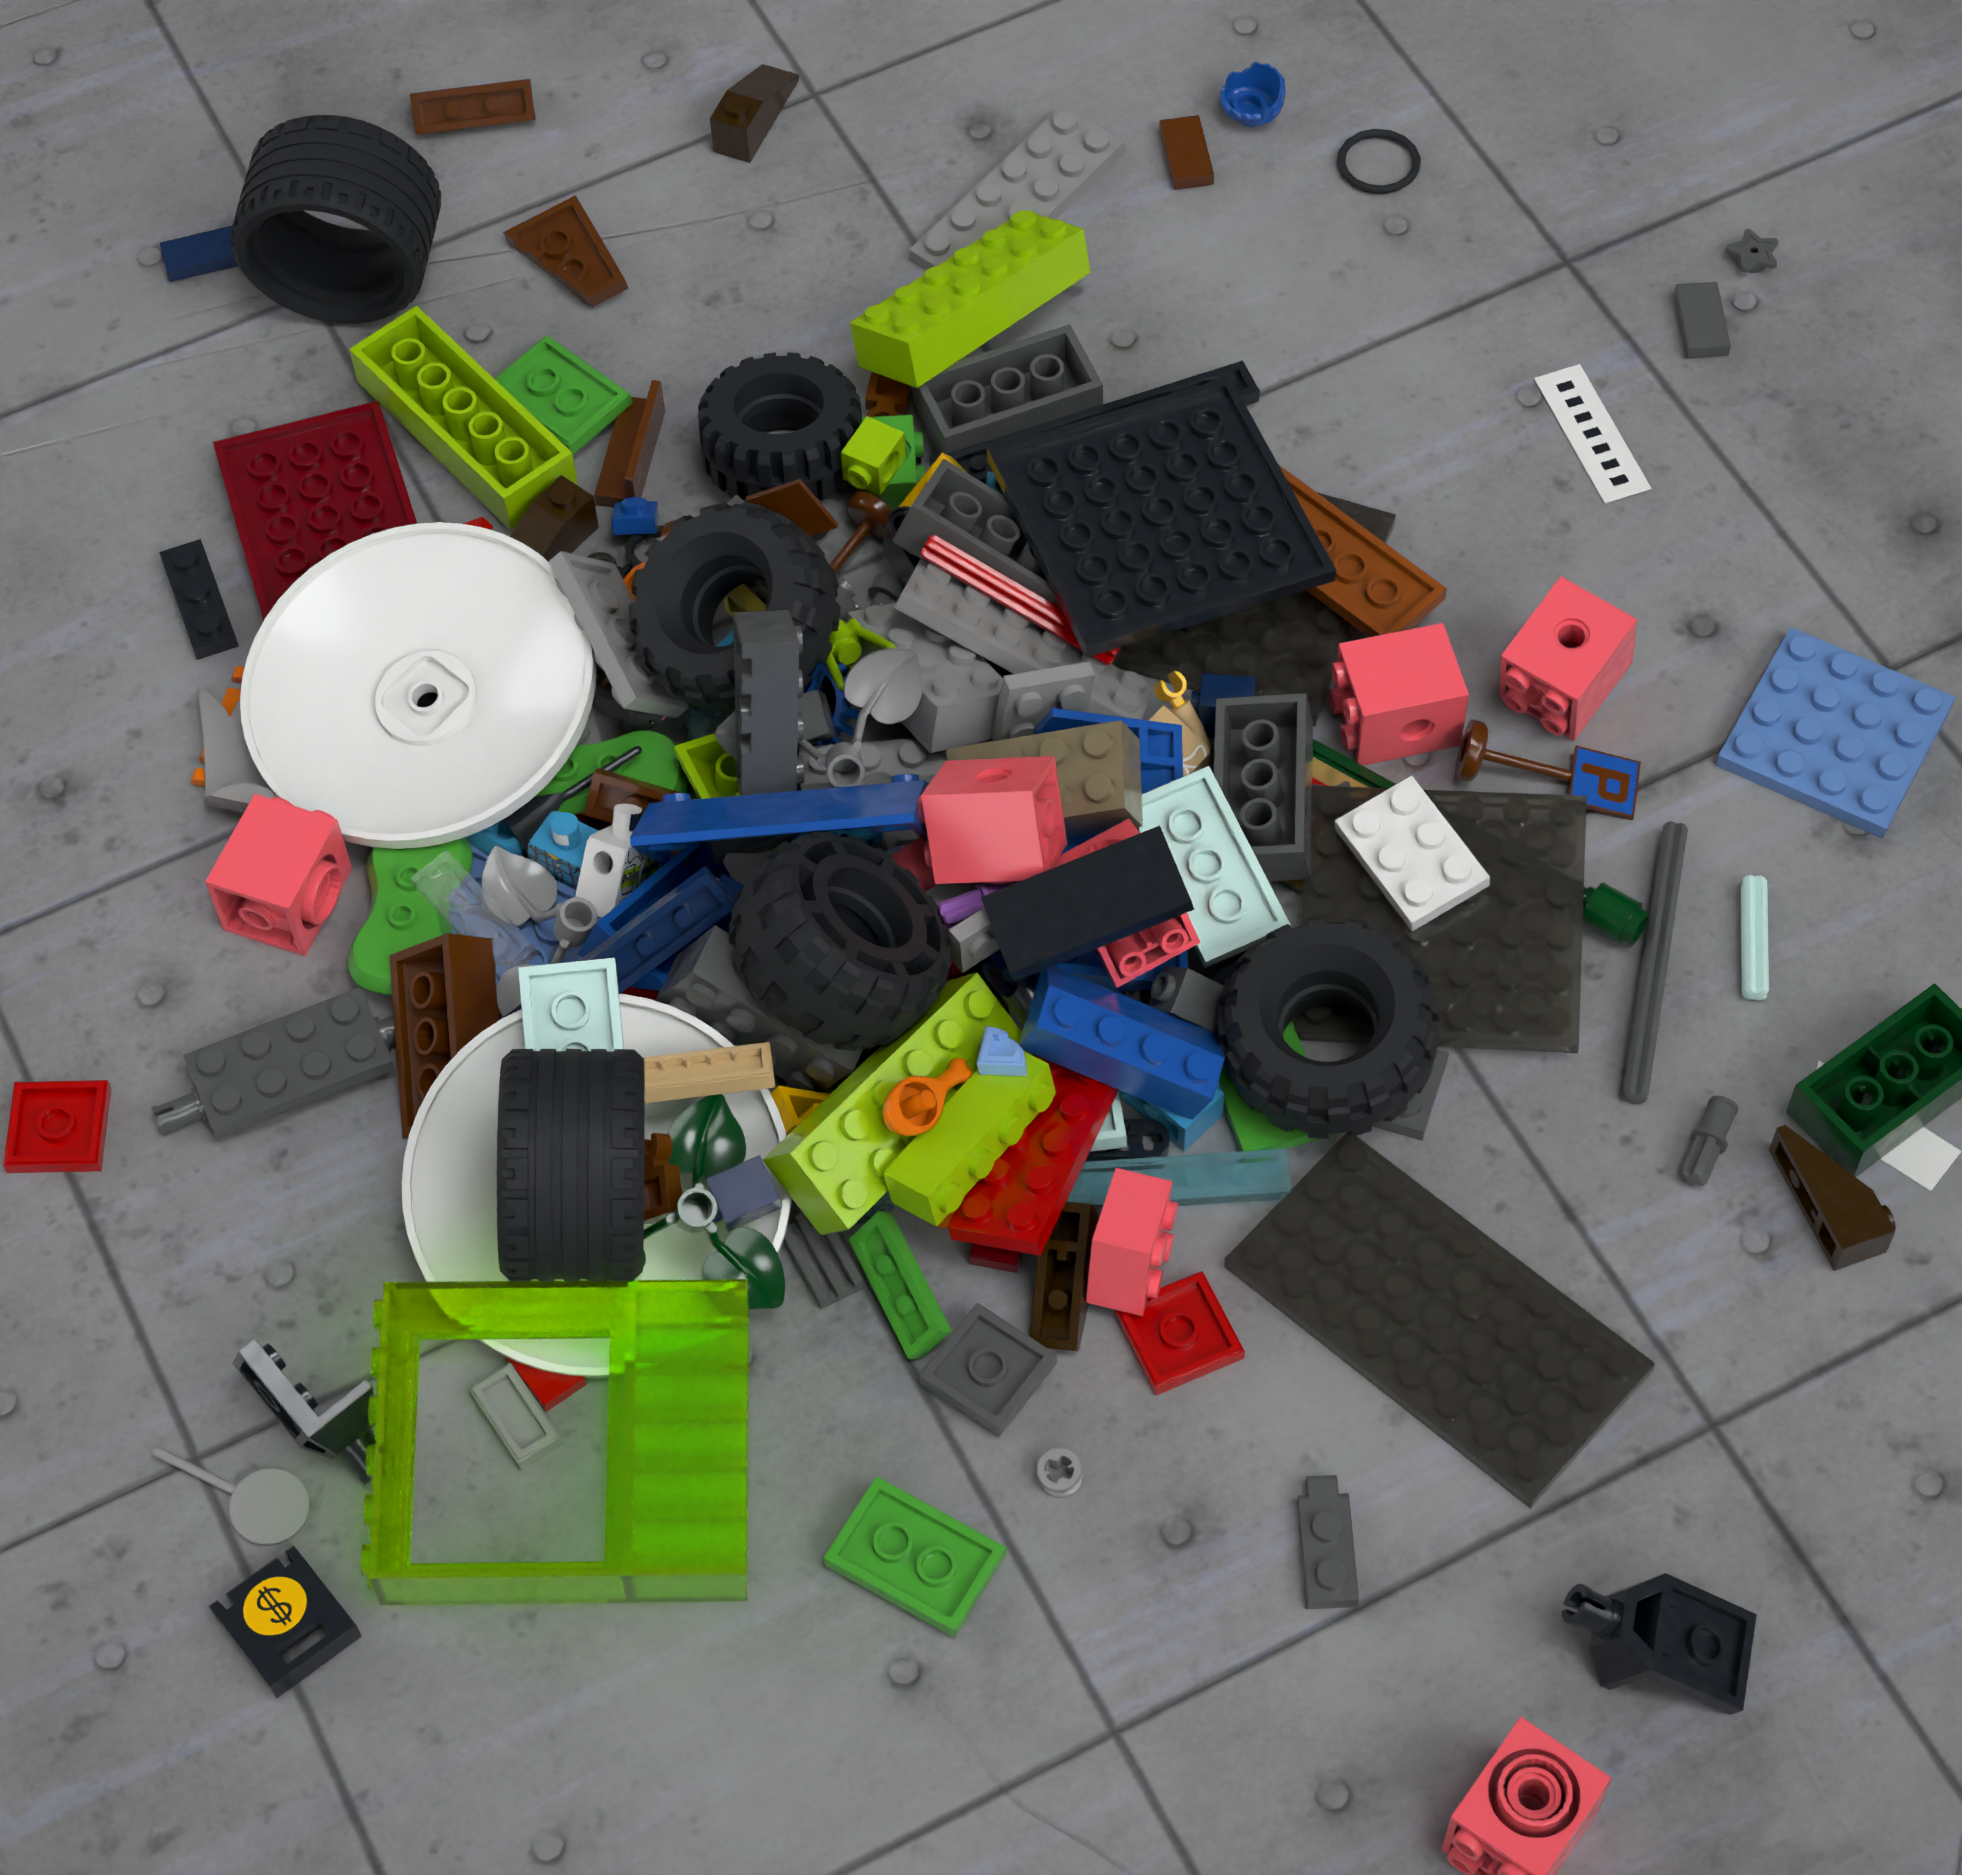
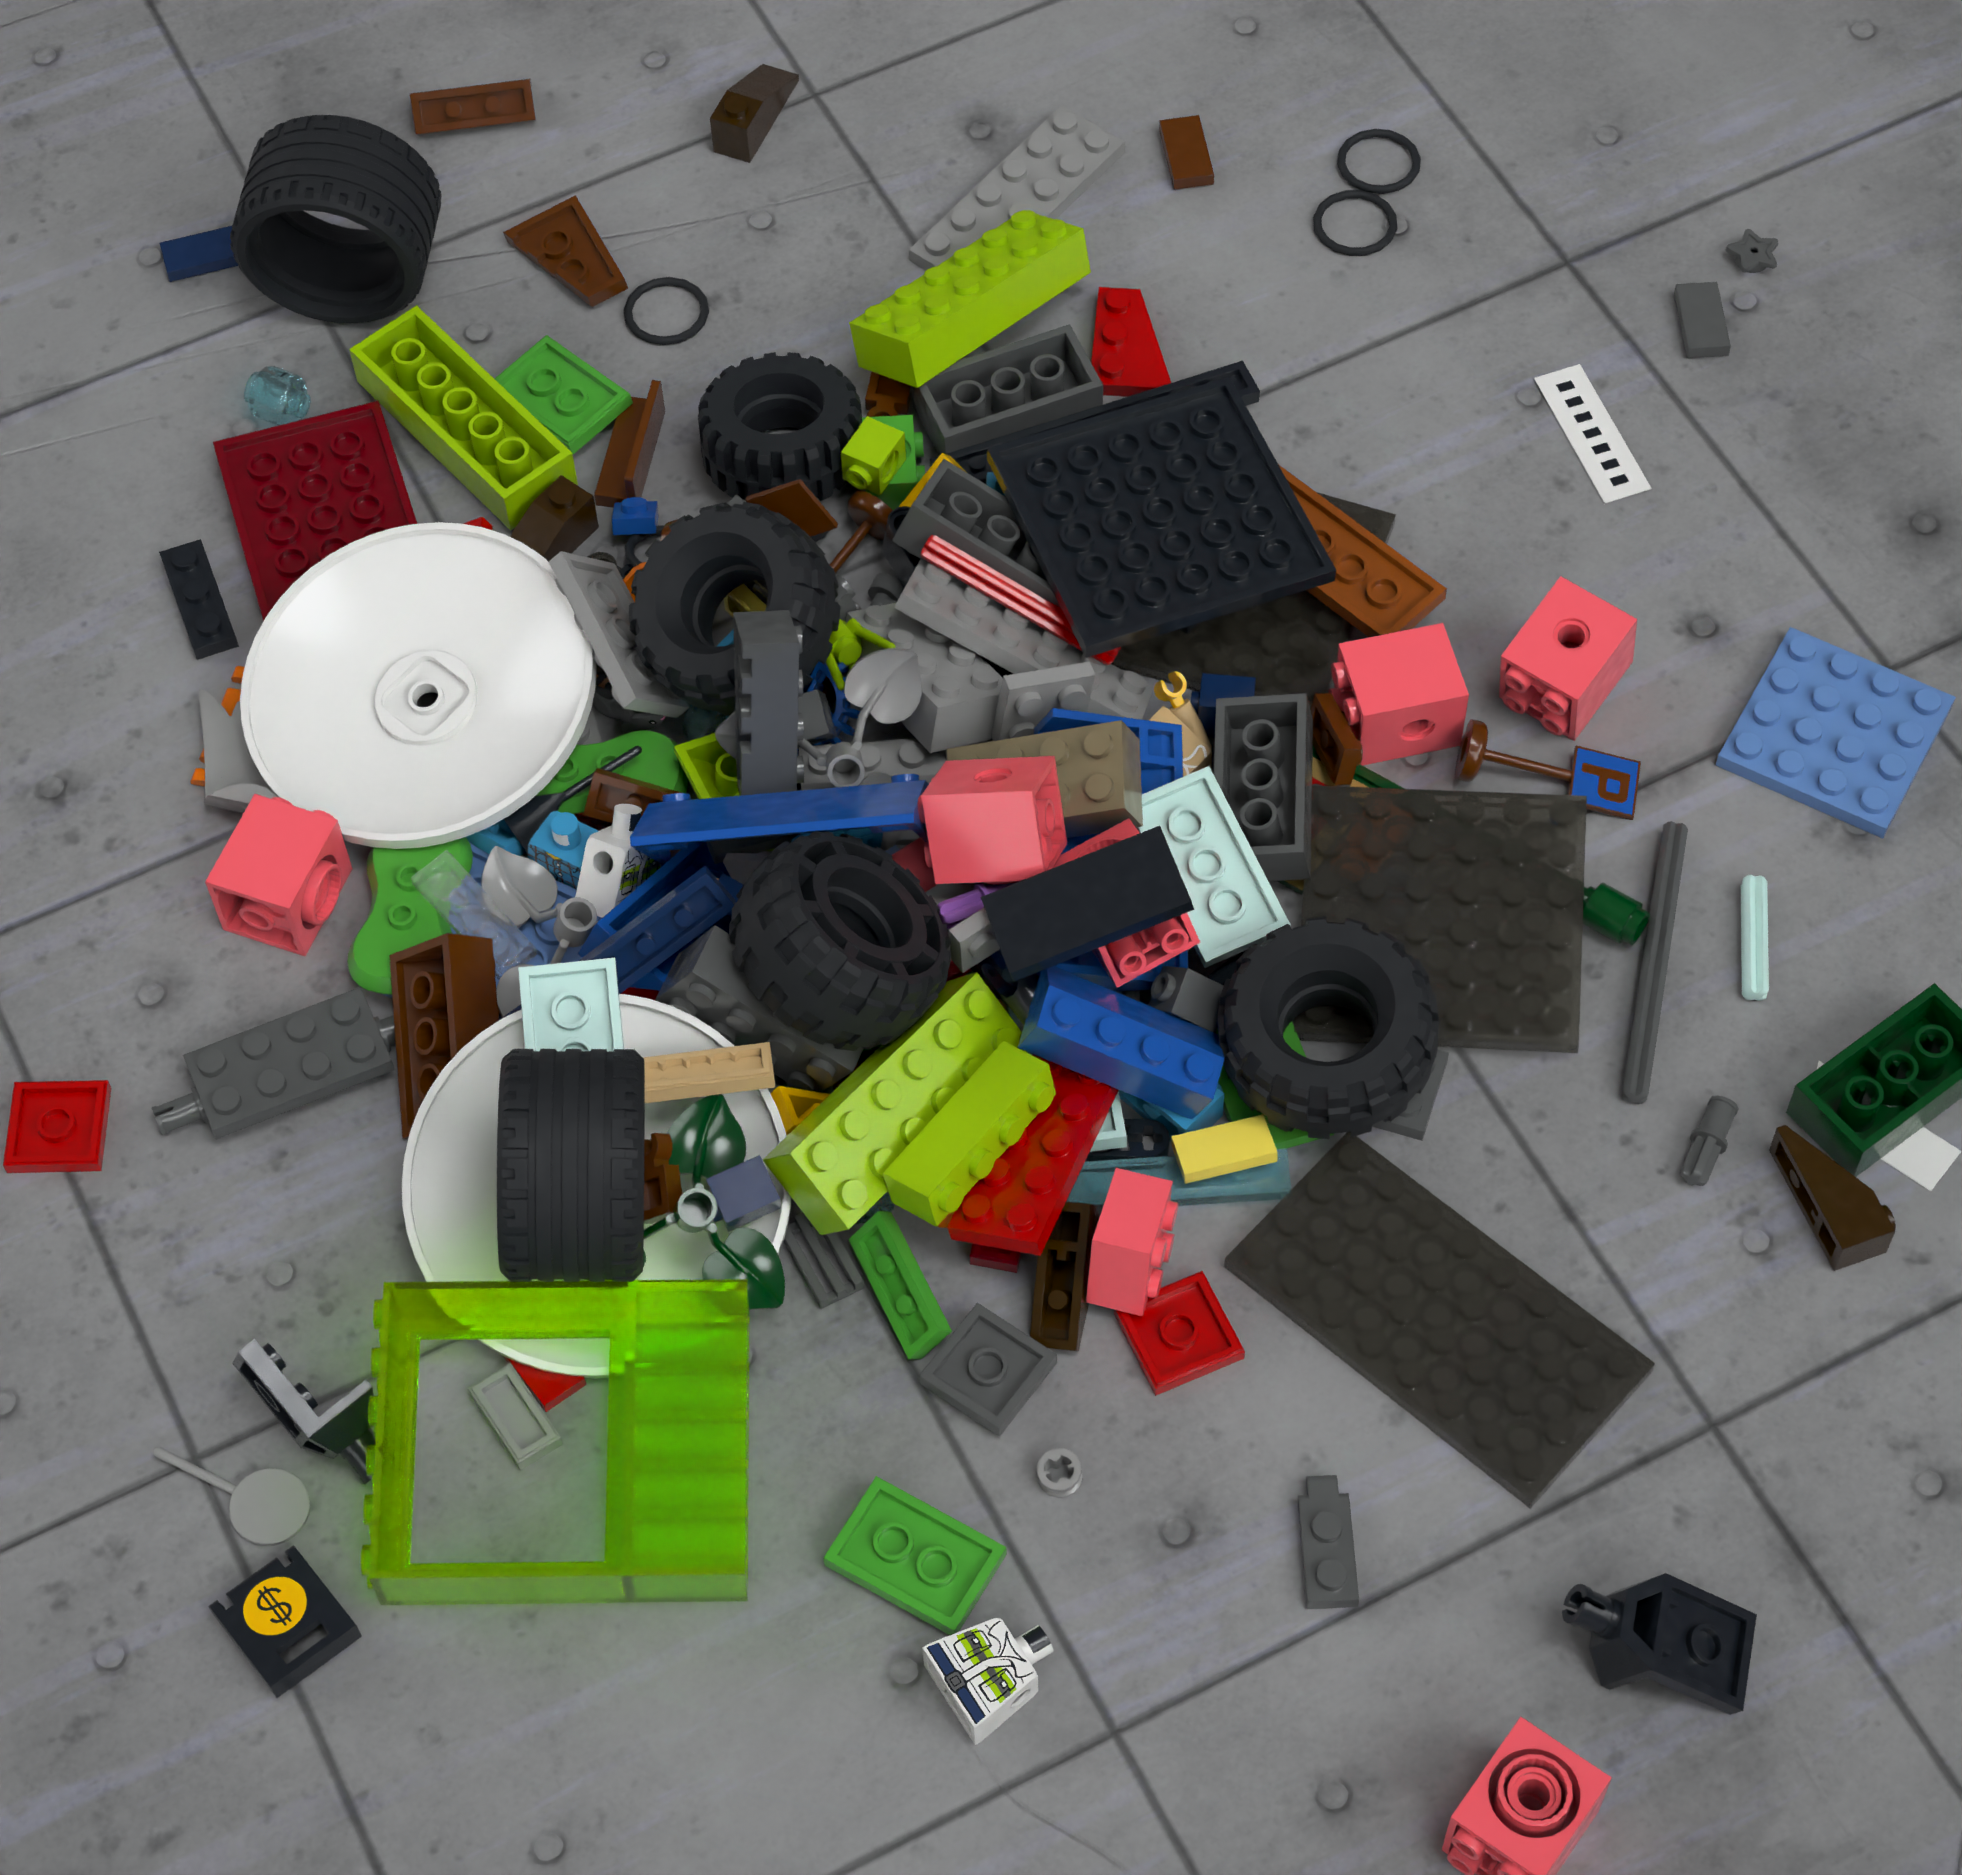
orange piece [882,1058,972,1136] -> none
light blue tile [977,1026,1027,1076] -> none
blue hair [1220,62,1286,127] -> none
white plate [1335,776,1490,931] -> none
none -> clear light blue head [244,366,311,426]
none -> black piece [624,277,709,345]
none -> torso [922,1618,1053,1745]
none -> red wing [1091,287,1171,397]
none -> light yellow tile [1171,1114,1278,1184]
none -> reddish brown plate [1310,693,1363,785]
none -> black piece [1313,190,1398,256]

